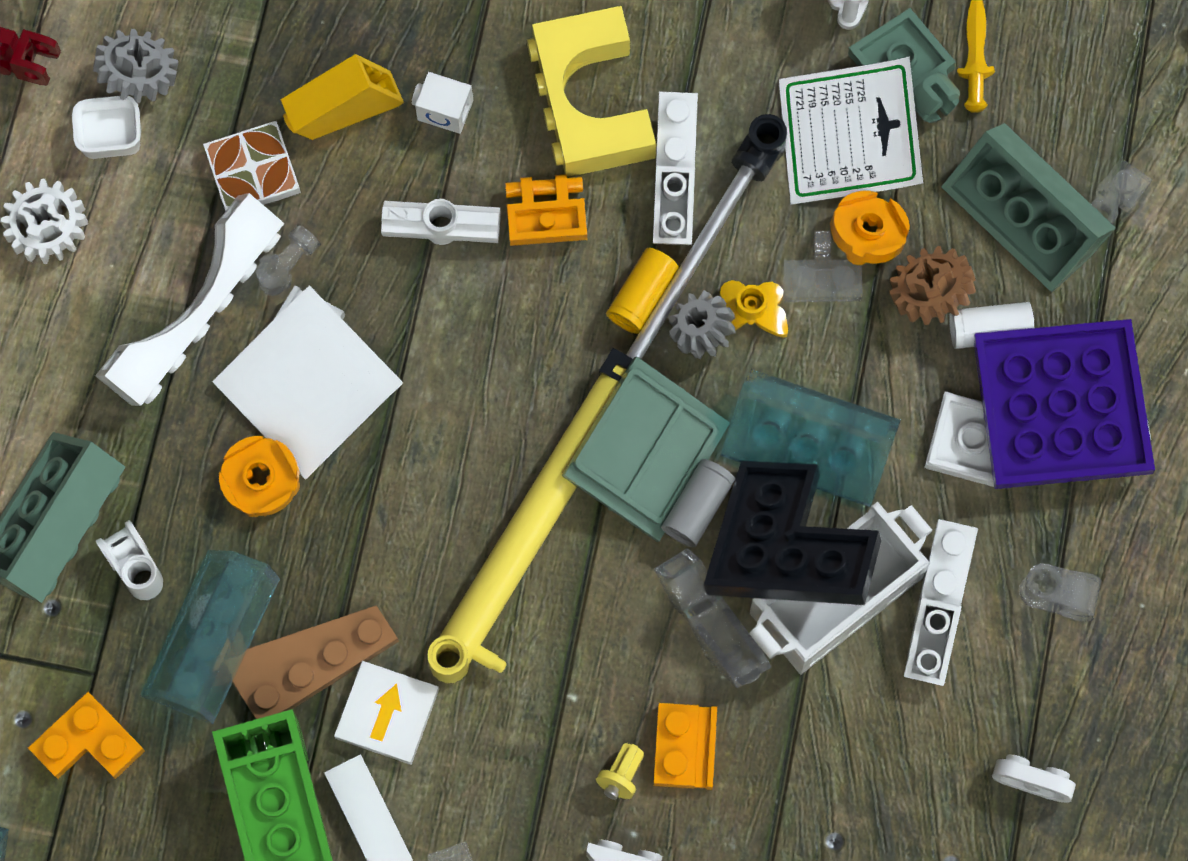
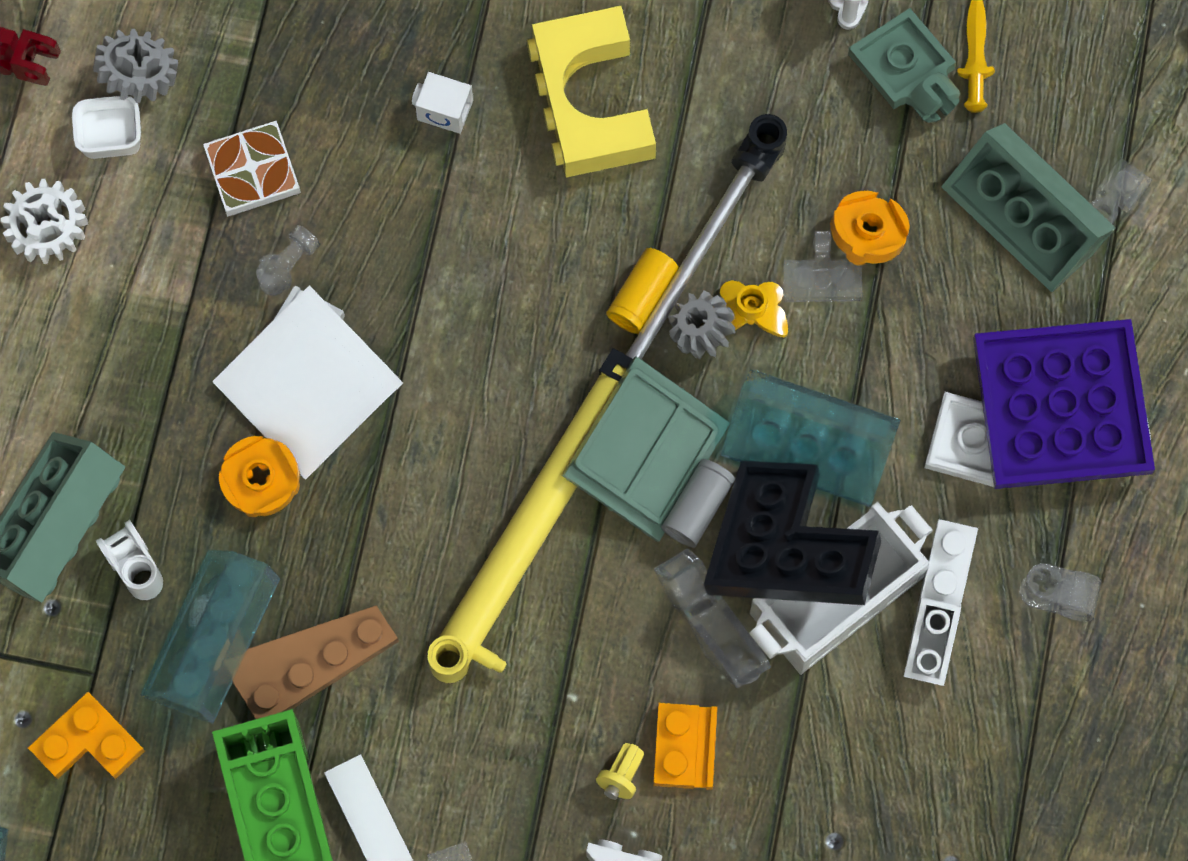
white arch [95,193,284,406] -> none
yellow slope [280,54,404,140] -> none
white tile [334,661,439,765] -> none
white piece [381,199,501,245] -> none
light orange plate [505,174,587,246] -> none
white slope [653,92,698,245] -> none
white sticker [779,56,923,205] -> none
medium nougat gear [890,246,976,325] -> none
white pin [949,302,1034,349] -> none
white plate [992,754,1076,803] -> none

